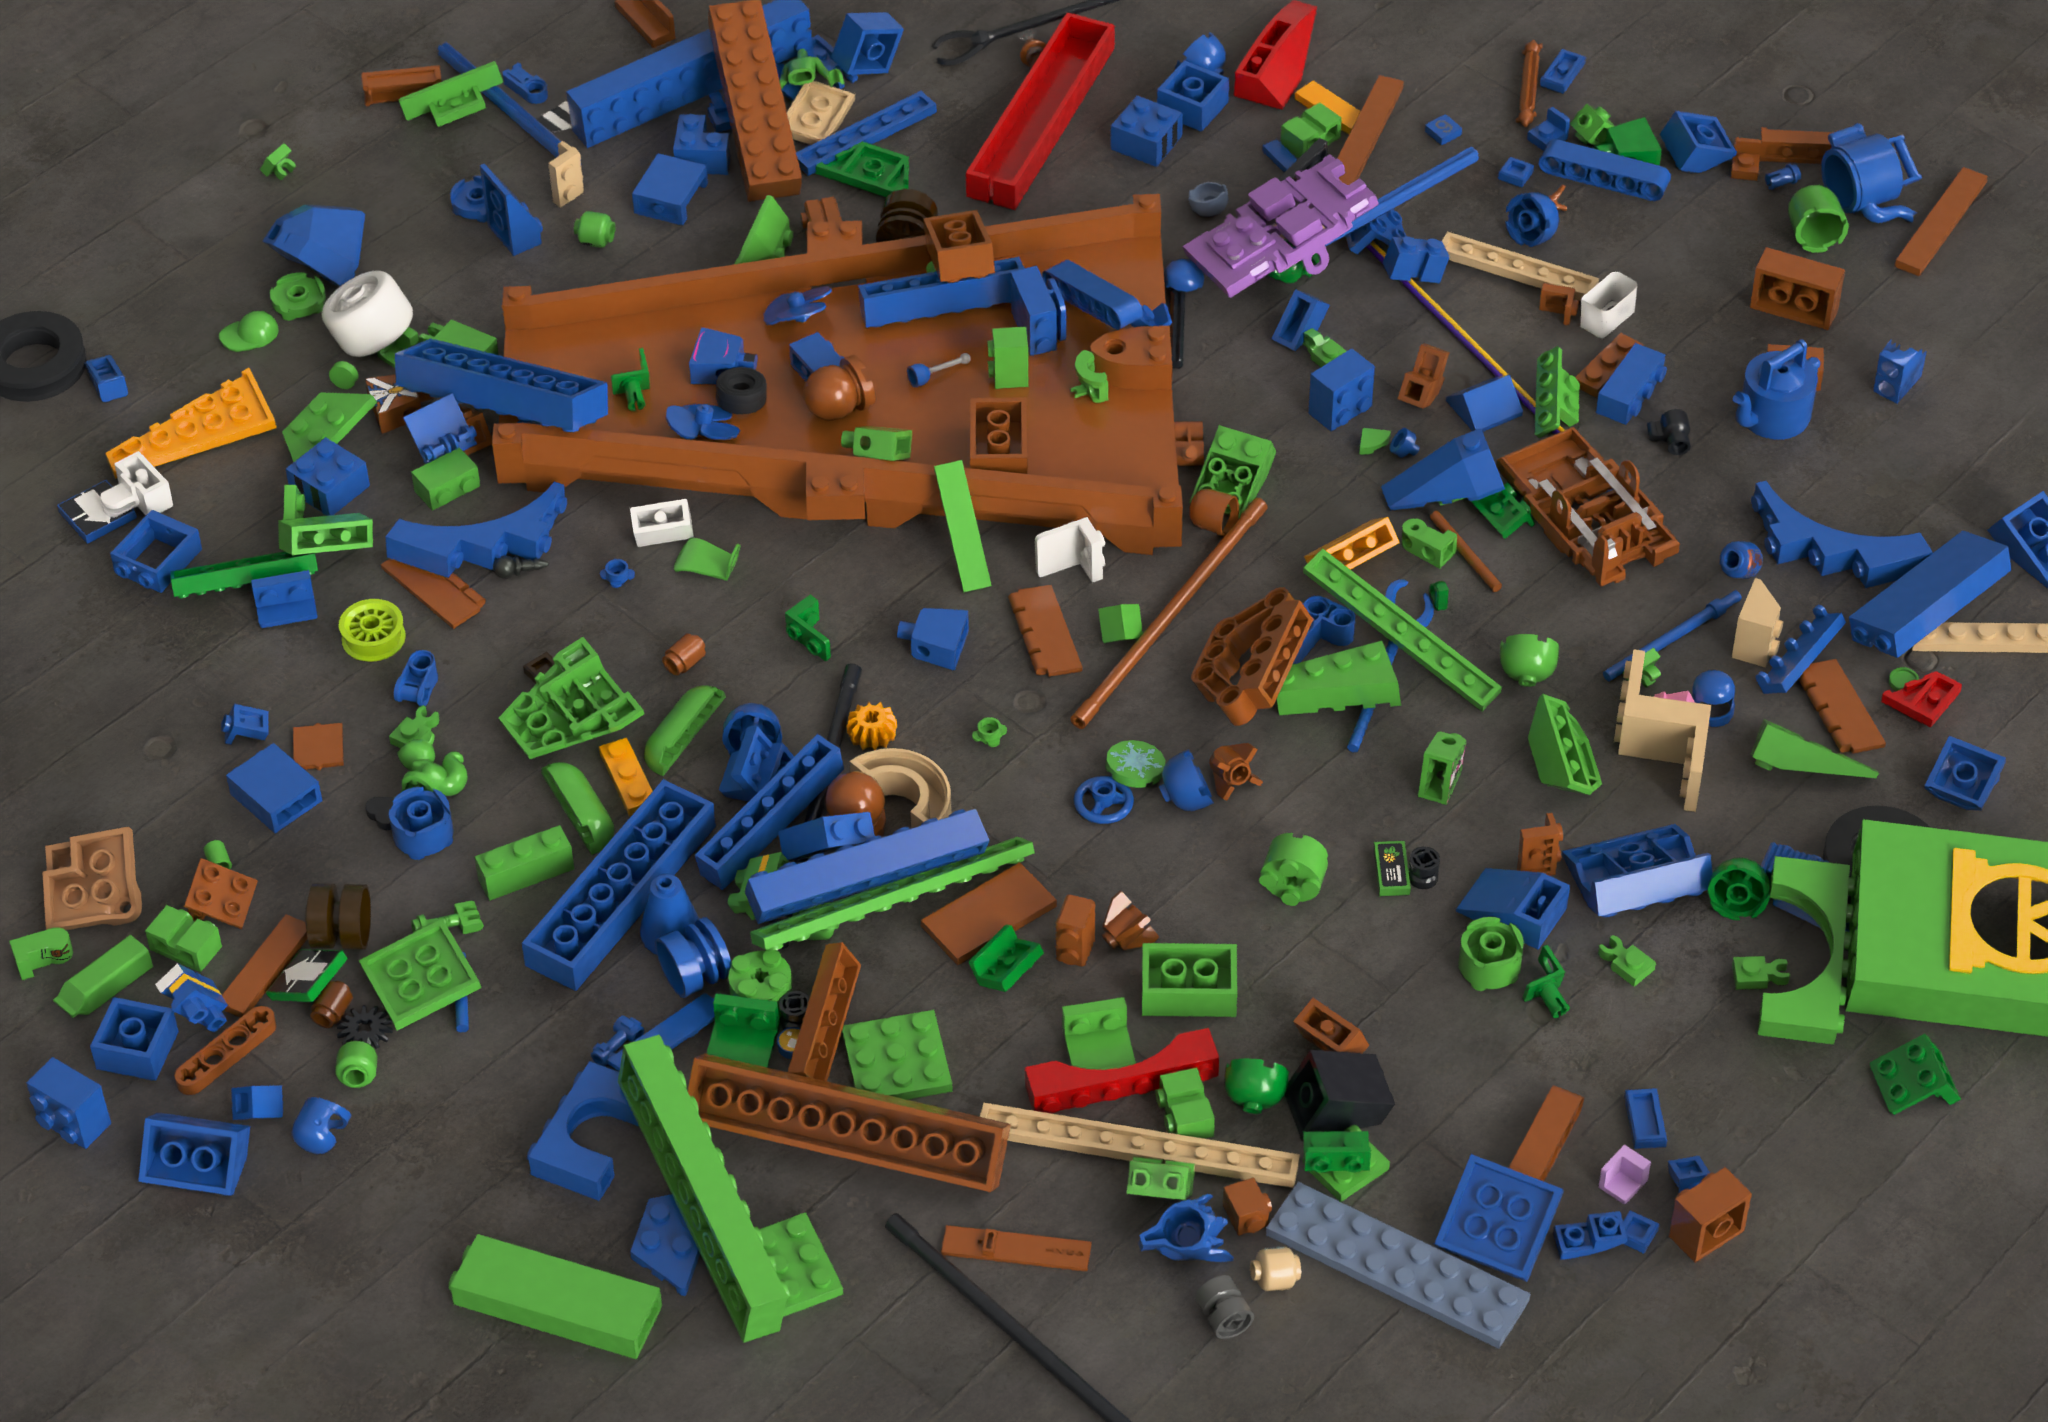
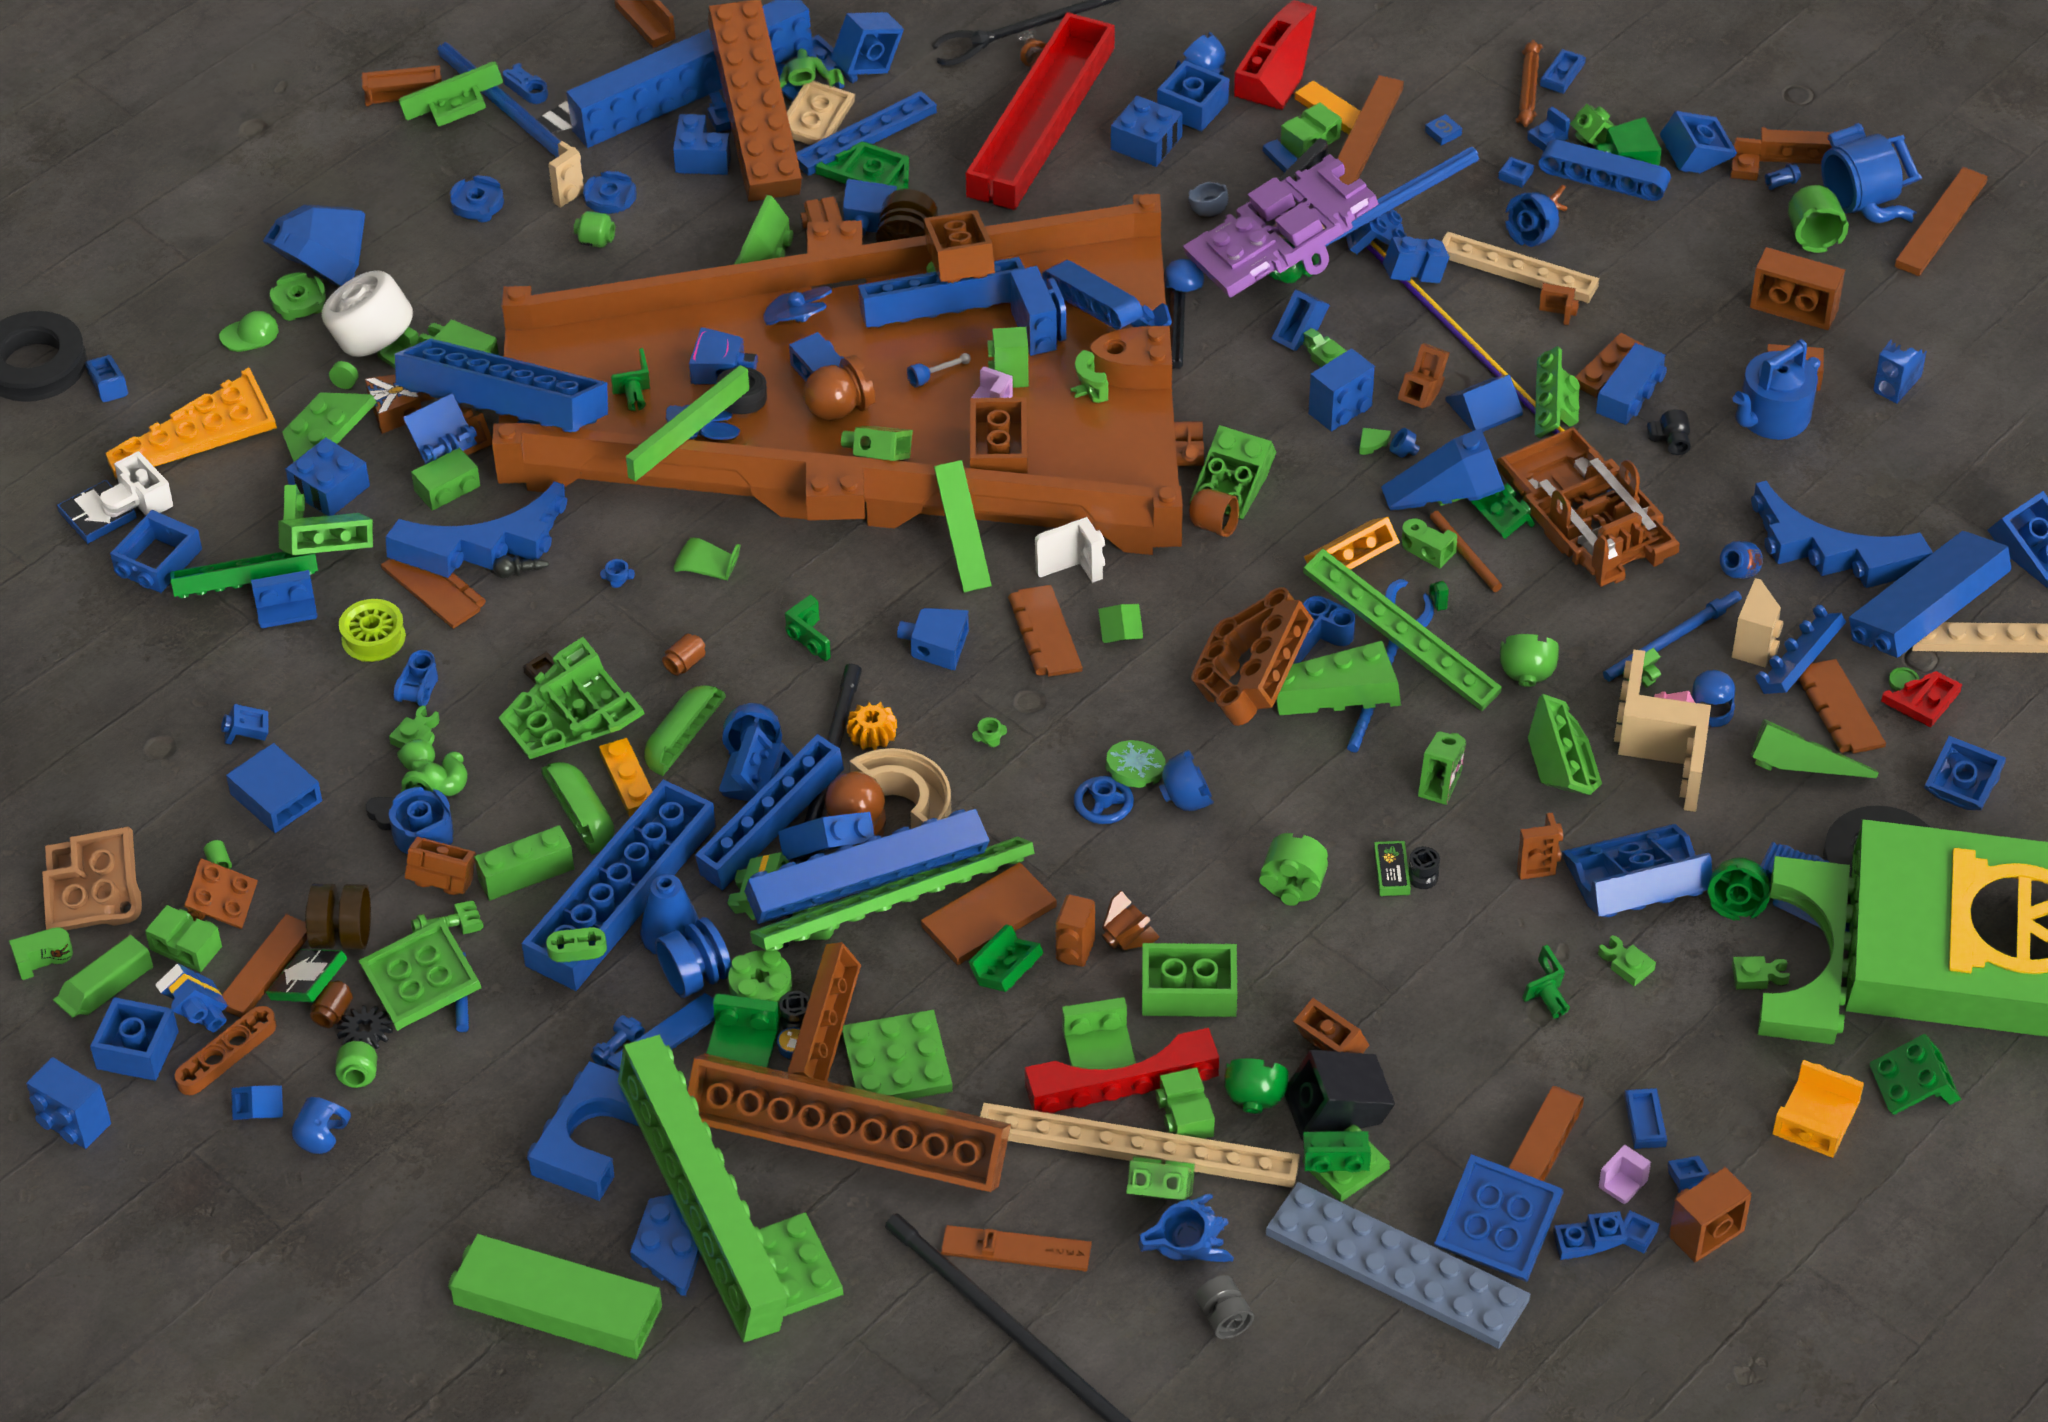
blue slope [138,1112,250,1196] -> none
bright green tile [260,143,296,180] -> none
dark orange piece [293,723,344,770] -> none
blue slope [480,164,543,256] -> none
white brick [630,499,694,547] -> none
blue panel [632,153,708,226] -> none
dark orange piece [1070,498,1268,729] -> none
dark orange brick [1209,743,1263,801] -> none
dark orange brick [1223,1177,1272,1236] -> none
tan head [1250,1247,1301,1291] -> none
blue slope [1456,868,1570,950] -> none
bright green brick [1459,917,1524,991] -> none
white piece [1580,272,1637,339] -> none
none -> dark orange brick [405,836,476,895]
none -> bright green beam [546,927,607,962]
none -> blue tile [583,171,637,214]
none -> bright green tile [626,365,749,482]
none -> blue torso [843,179,897,236]
none -> lavender panel [972,366,1013,398]
none -> light orange panel [1773,1060,1864,1158]

